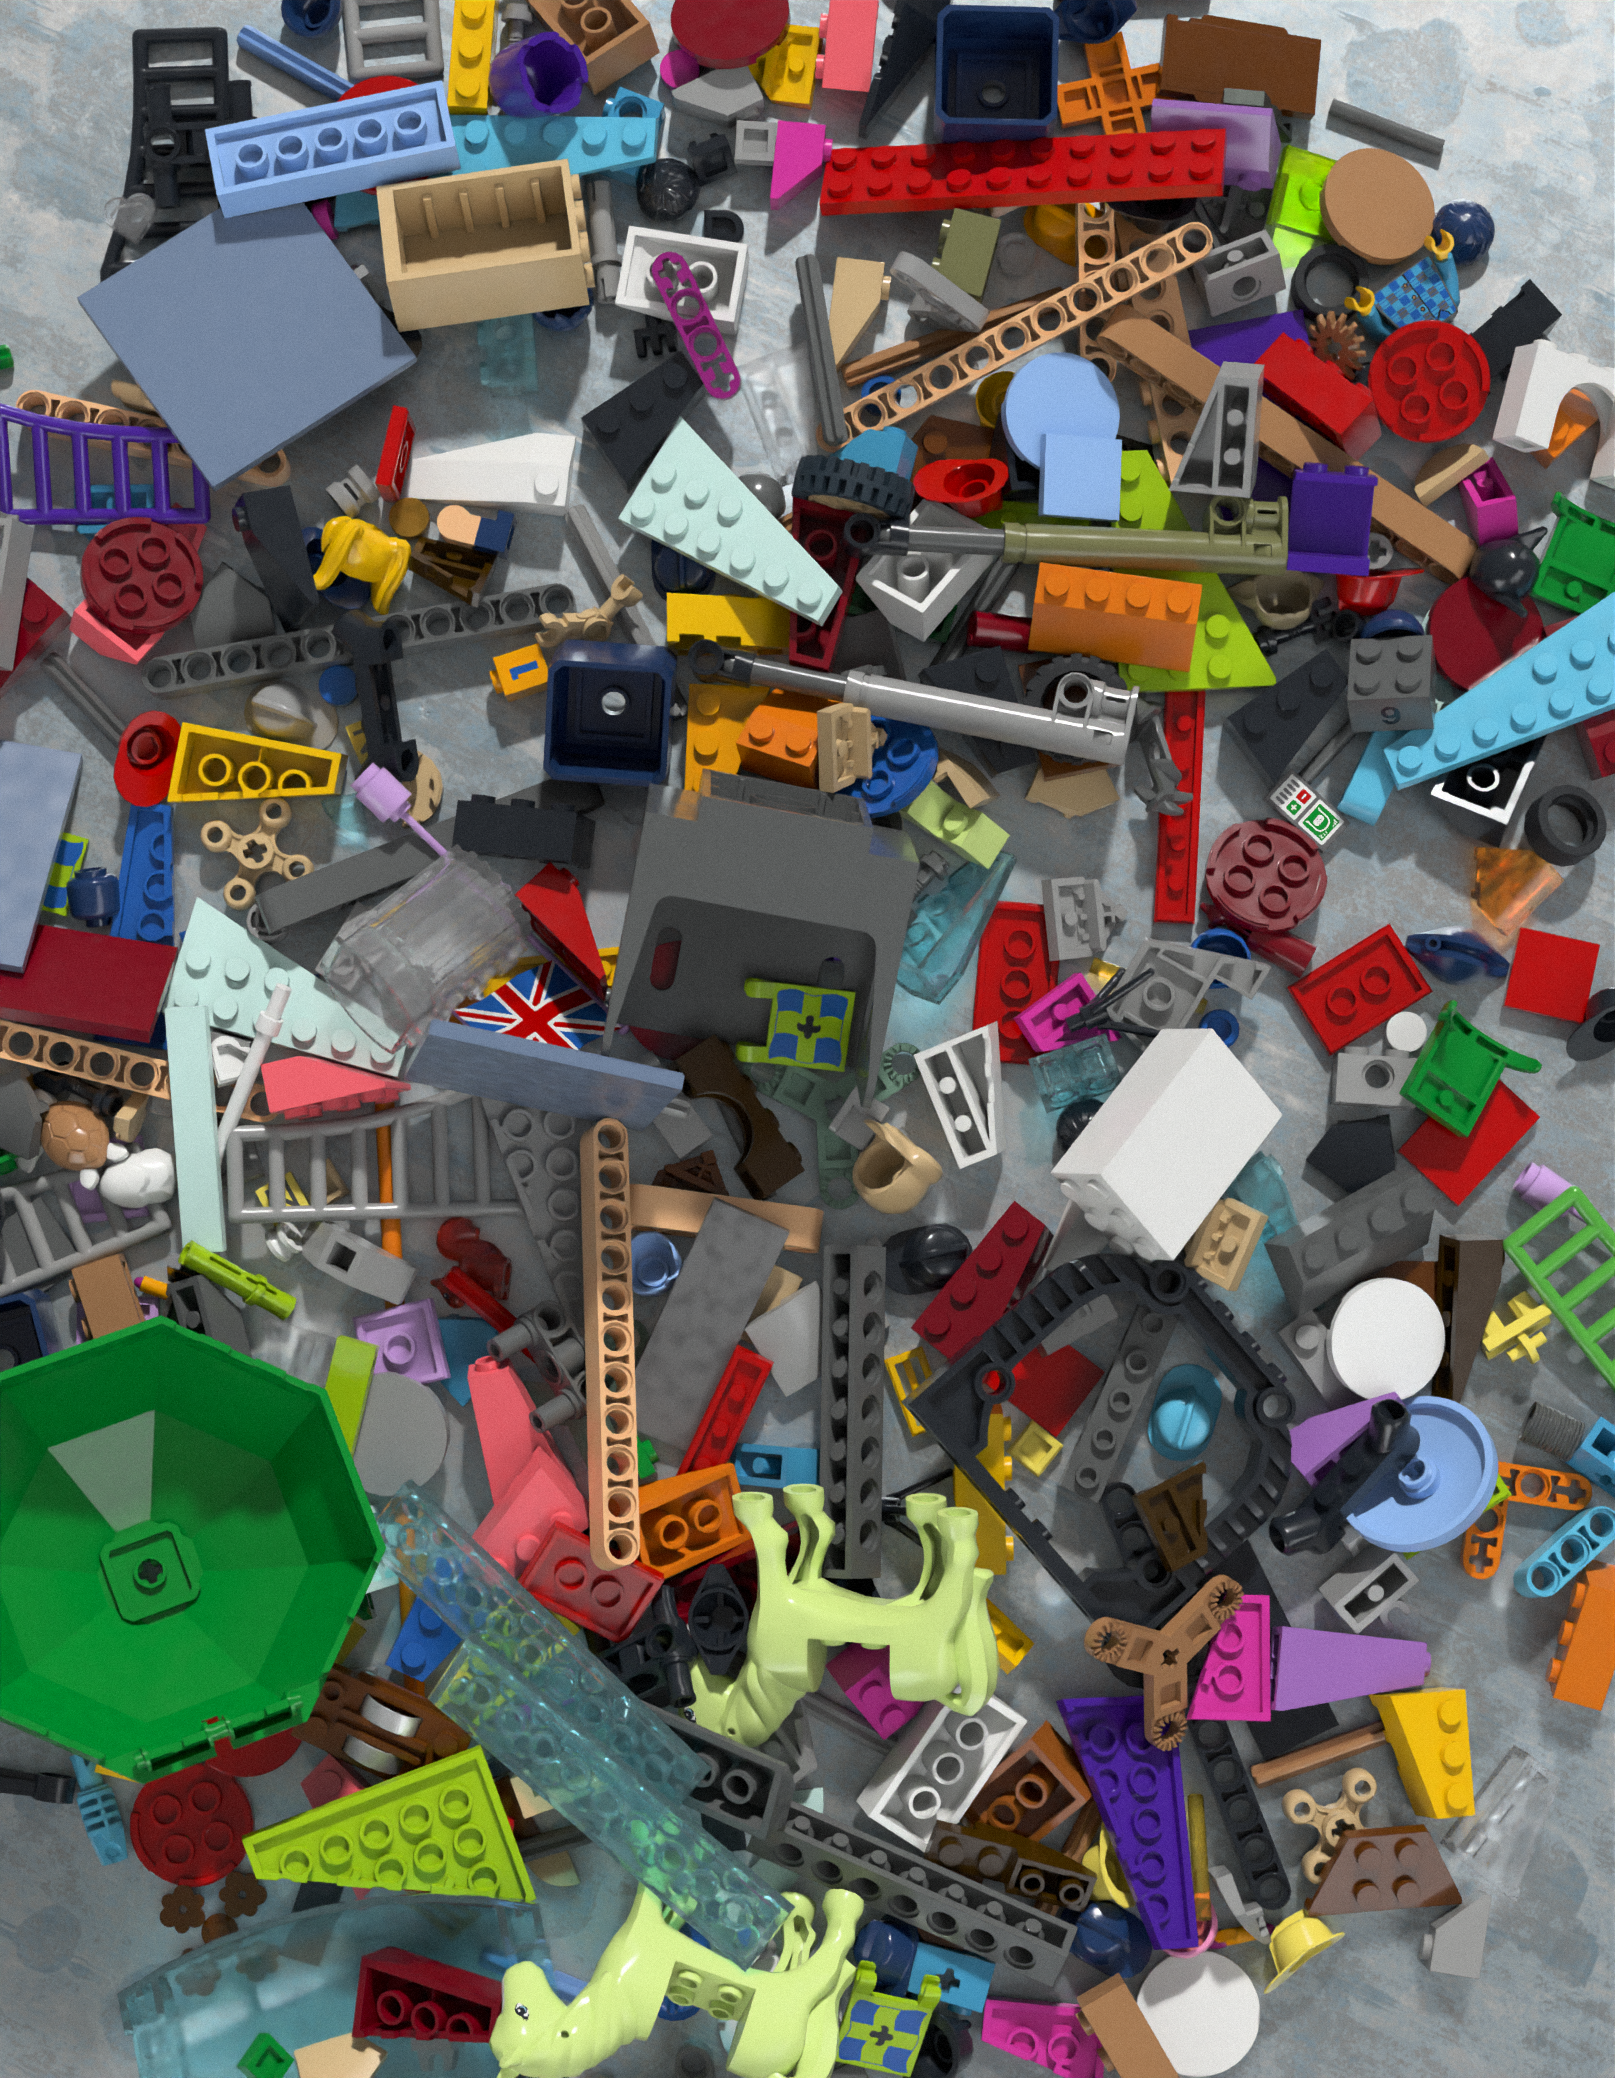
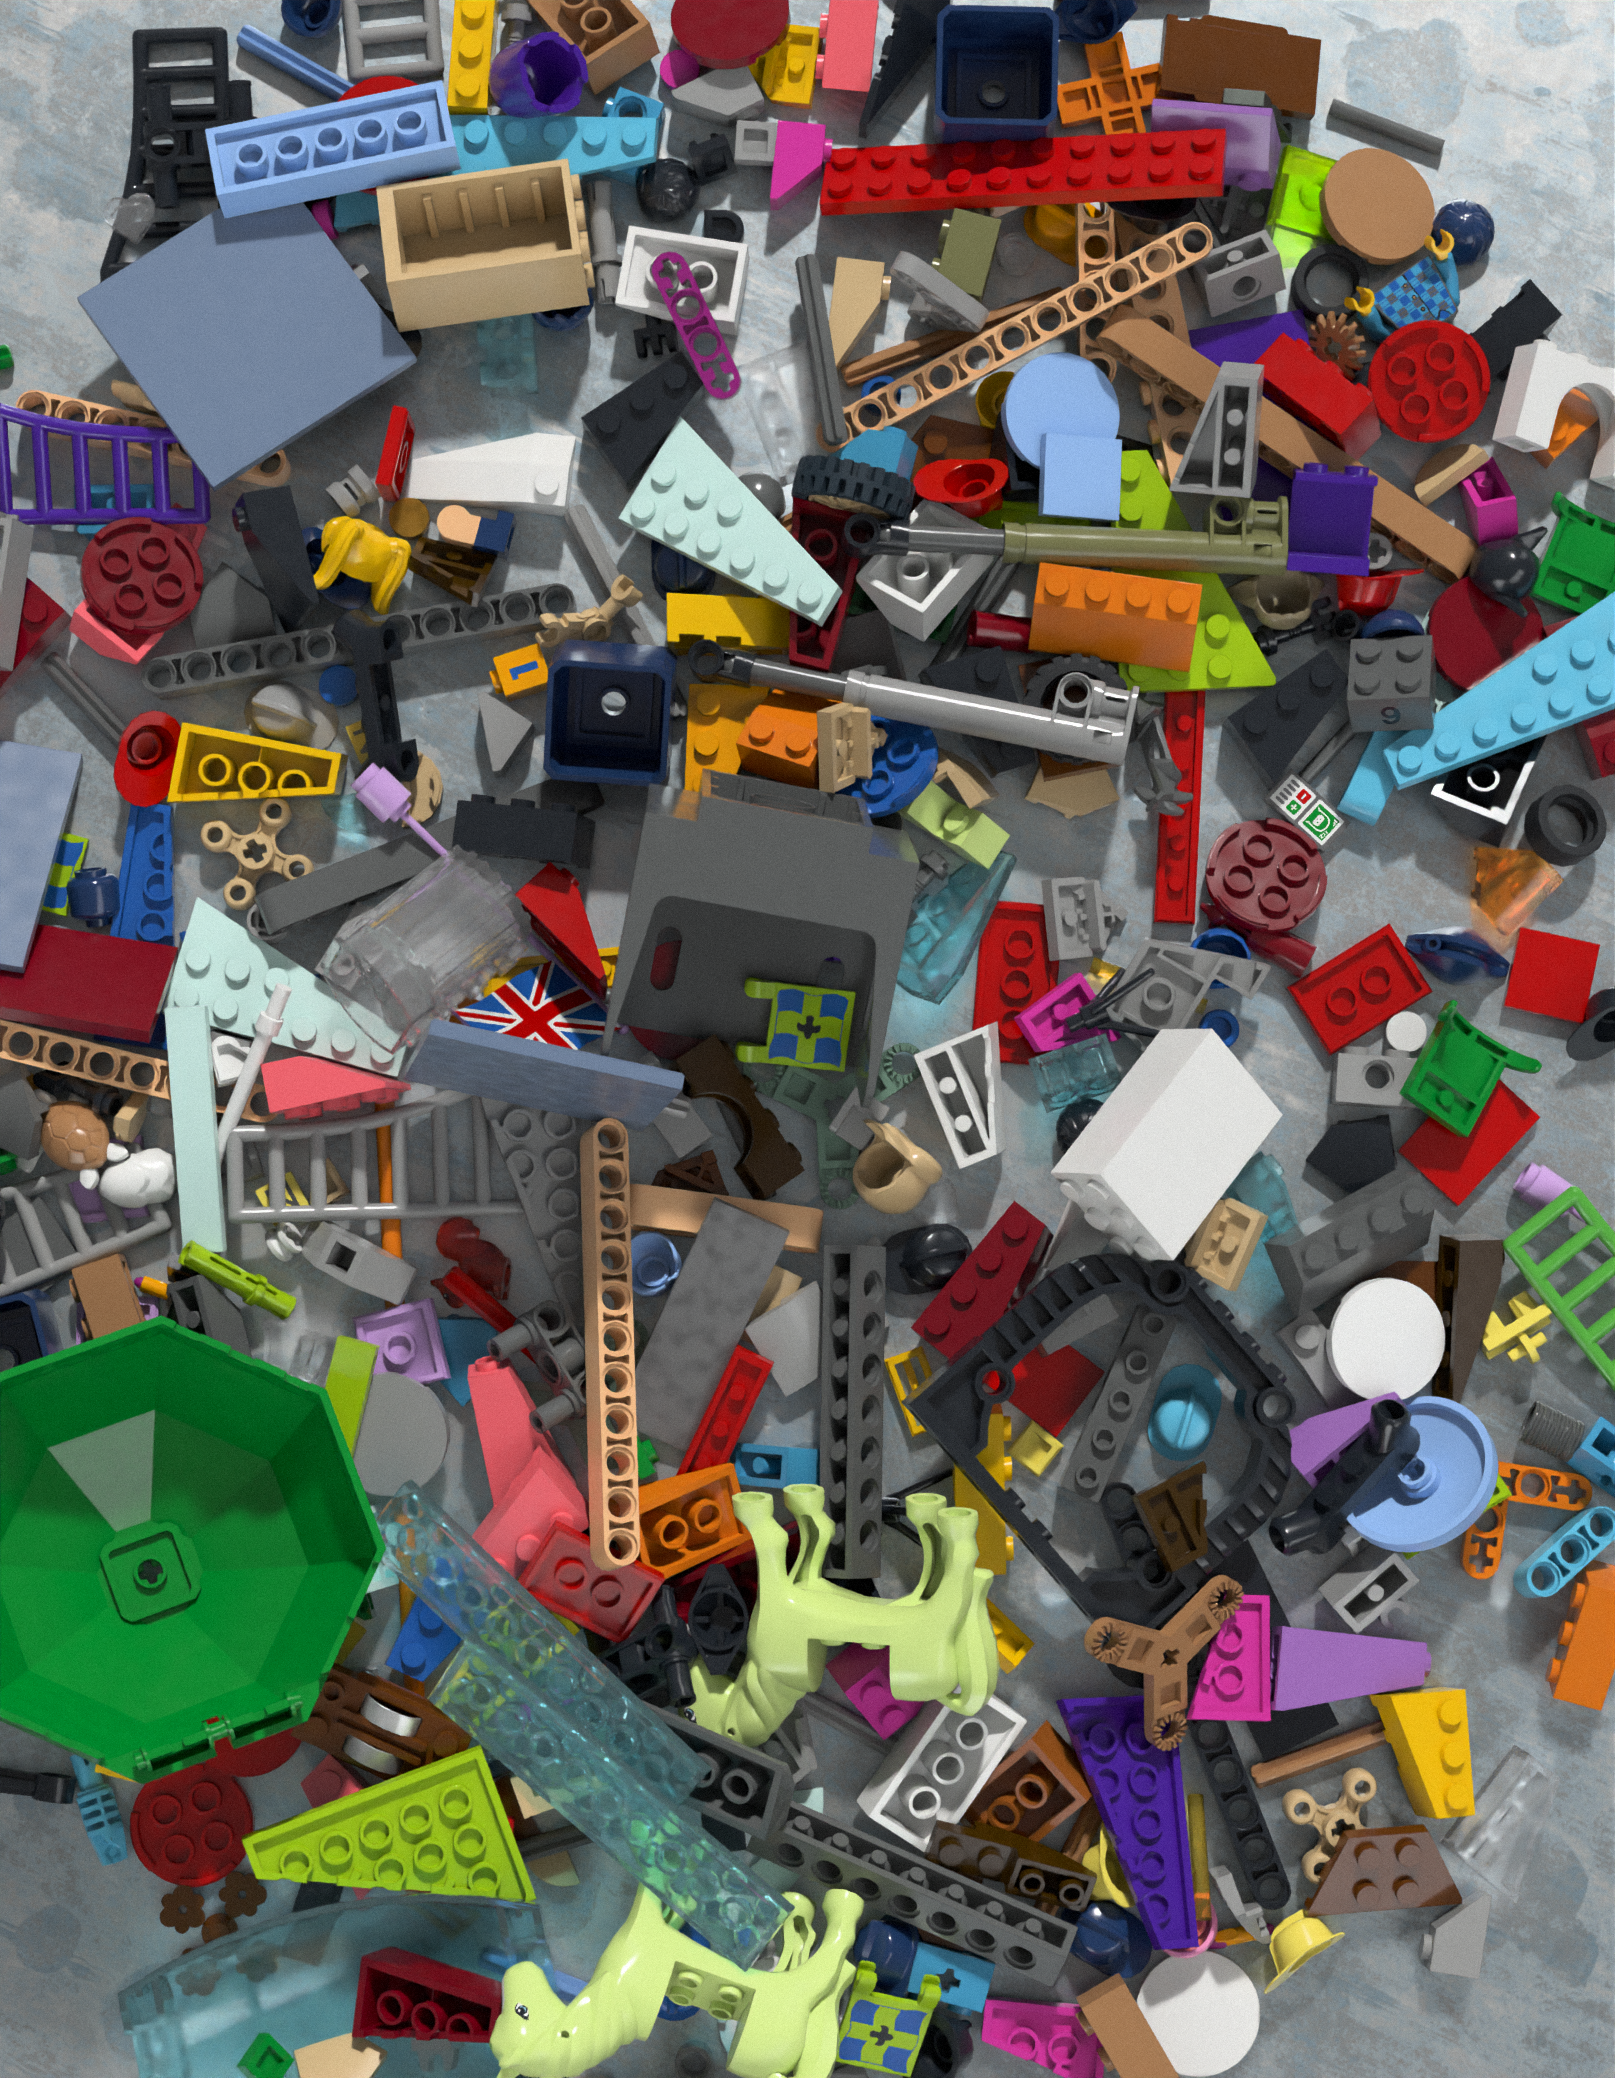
none -> light grey slope [477,692,535,778]

